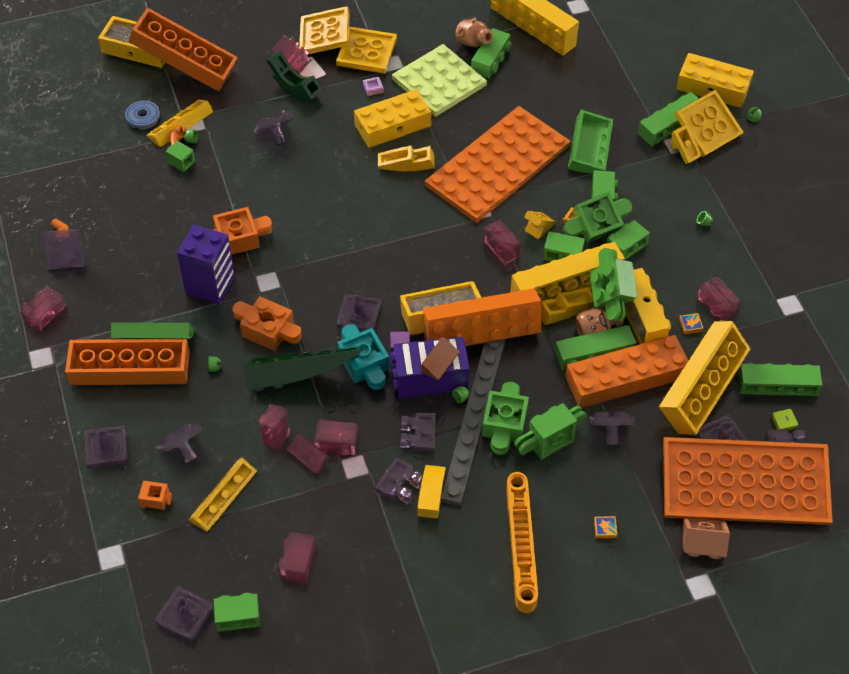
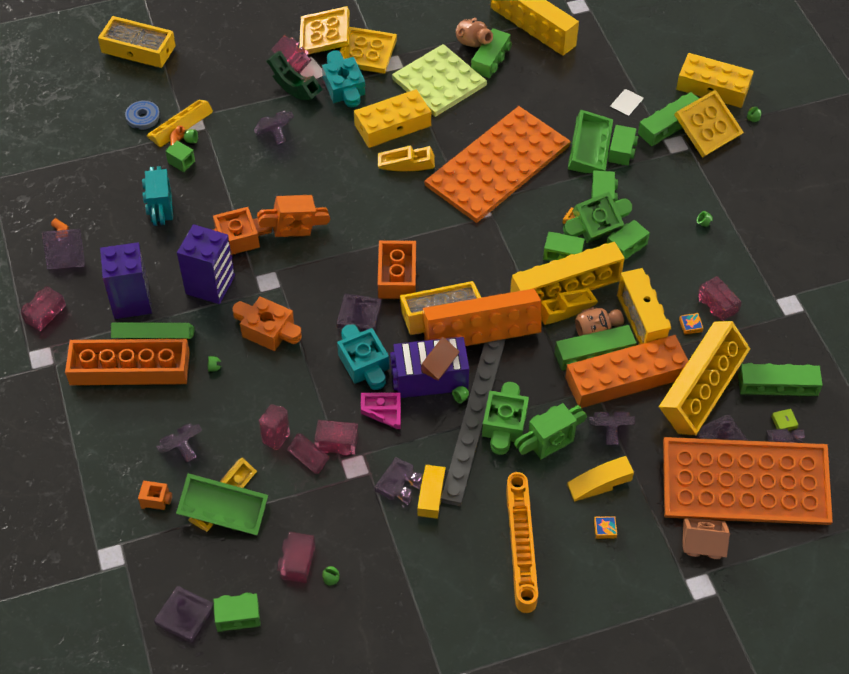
clear purple plate [84,425,128,469] -> none
orange brick [129,7,238,92] -> none
dark green wedge [244,346,363,391] -> none
lavender tile [363,77,384,96] -> none
medium lavender tile [390,332,410,351] -> none
plate [400,413,436,452] -> none
clear pink brick [484,219,521,264] -> none
yellow slope [524,211,556,239] -> none
bright green brick [590,248,637,322] -> none
yellow slope [671,124,702,164] -> none
none -> dark purple brick [100,242,152,319]
none -> teal brick [142,166,173,226]
none -> bright green slope [176,473,268,535]
none -> orange brick [257,195,330,237]
none -> teal brick [322,51,365,107]
none -> bright green hinge [322,566,340,585]
none -> dark pink wing [361,393,401,429]
none -> orange brick [378,241,416,299]
none -> yellow slope [567,456,634,502]
none -> bright green brick [608,125,639,166]
none -> white sticker [610,89,643,116]

